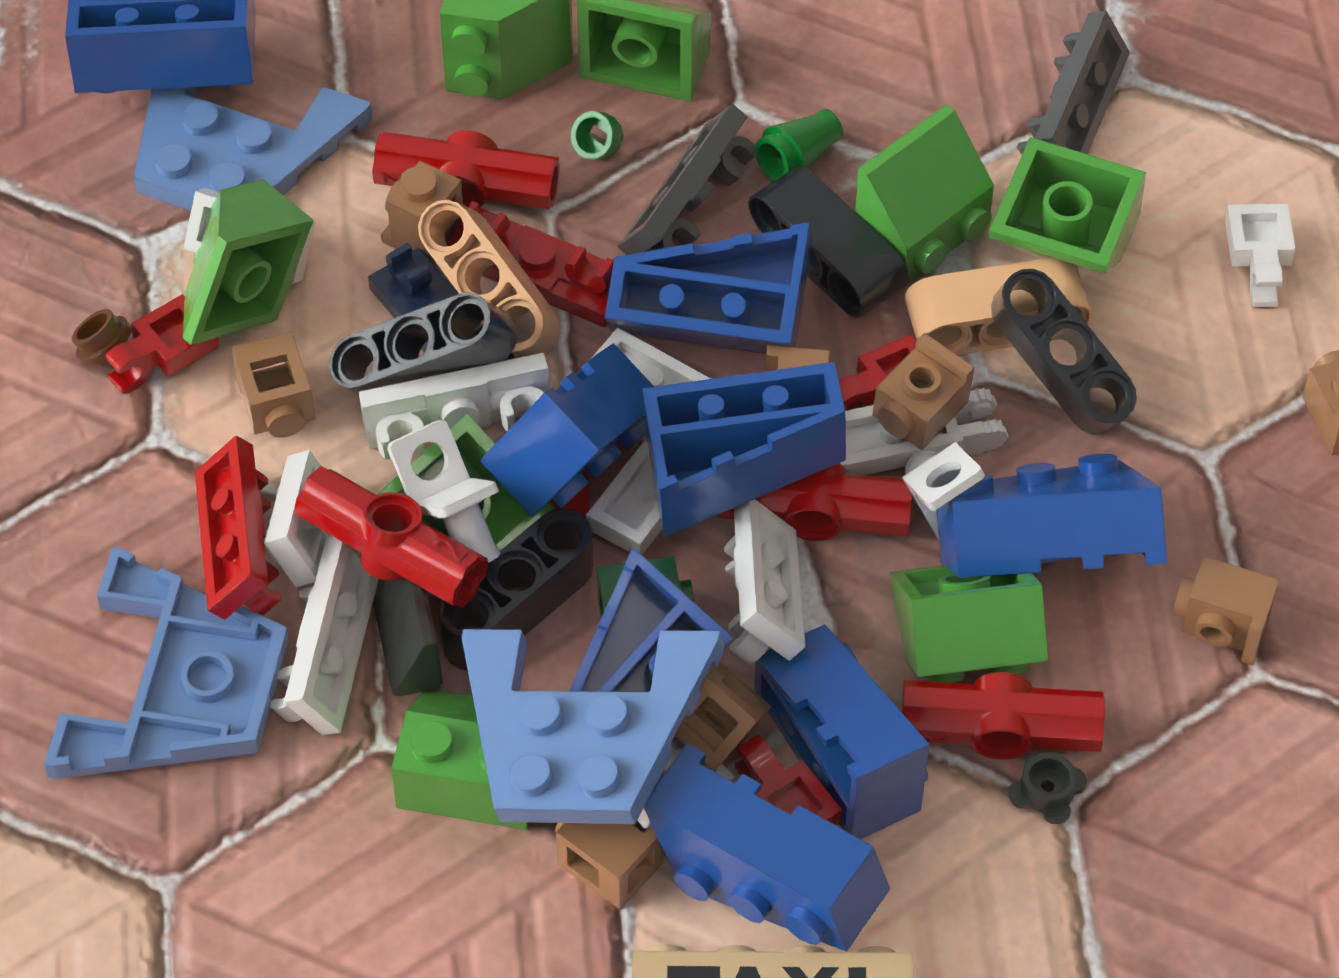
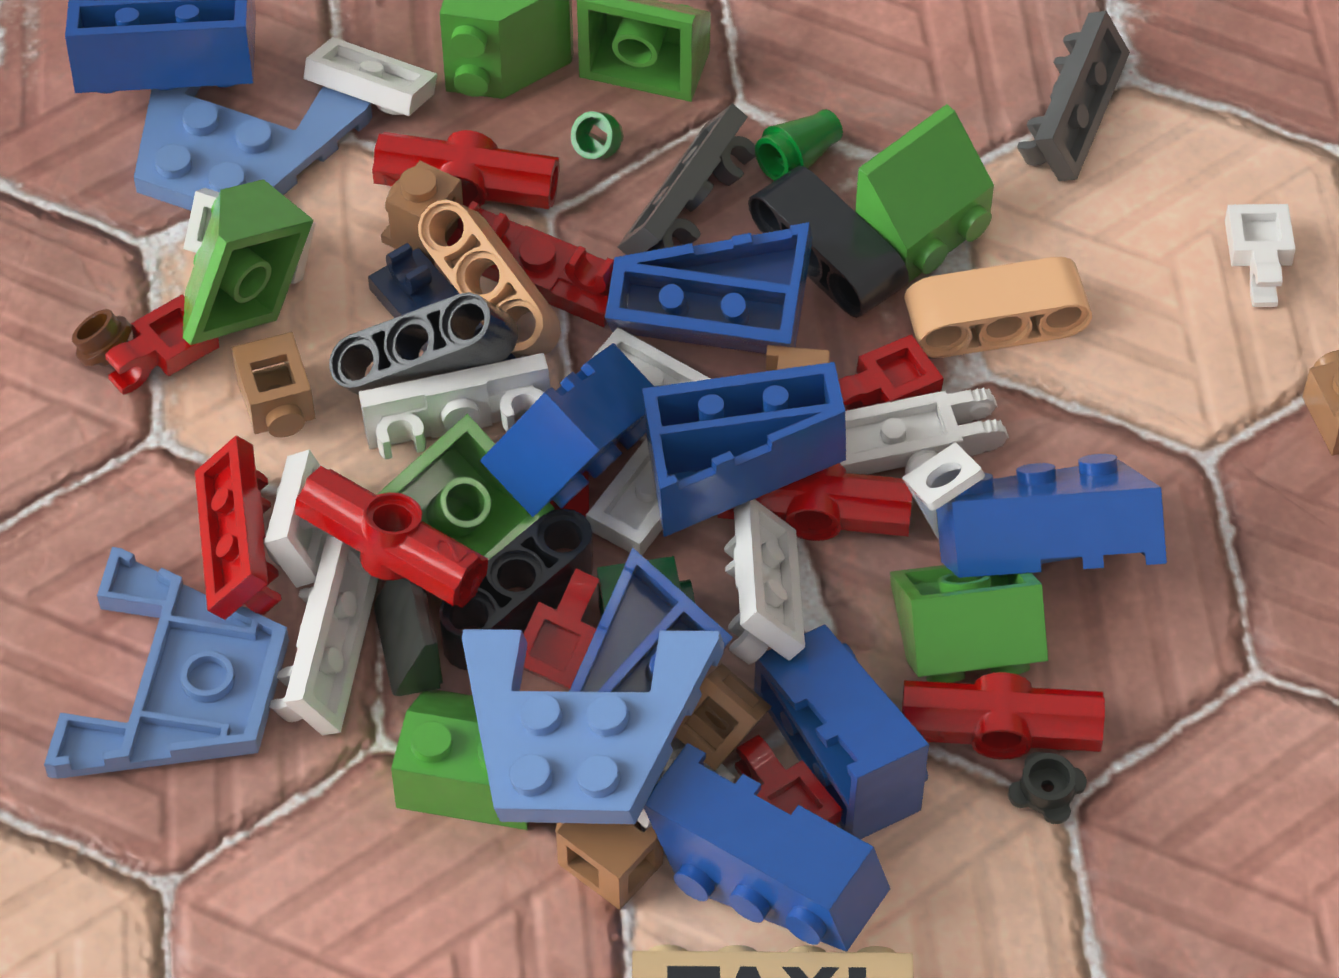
white bracket [388,420,500,563] -> none
medium nougat brick [872,333,975,450] -> none
bright green slope [989,137,1146,274] -> none
black beam [991,269,1137,434] -> none
medium nougat brick [1172,556,1280,666] -> none
none -> white plate [303,37,437,116]
none -> red plate [524,568,600,690]

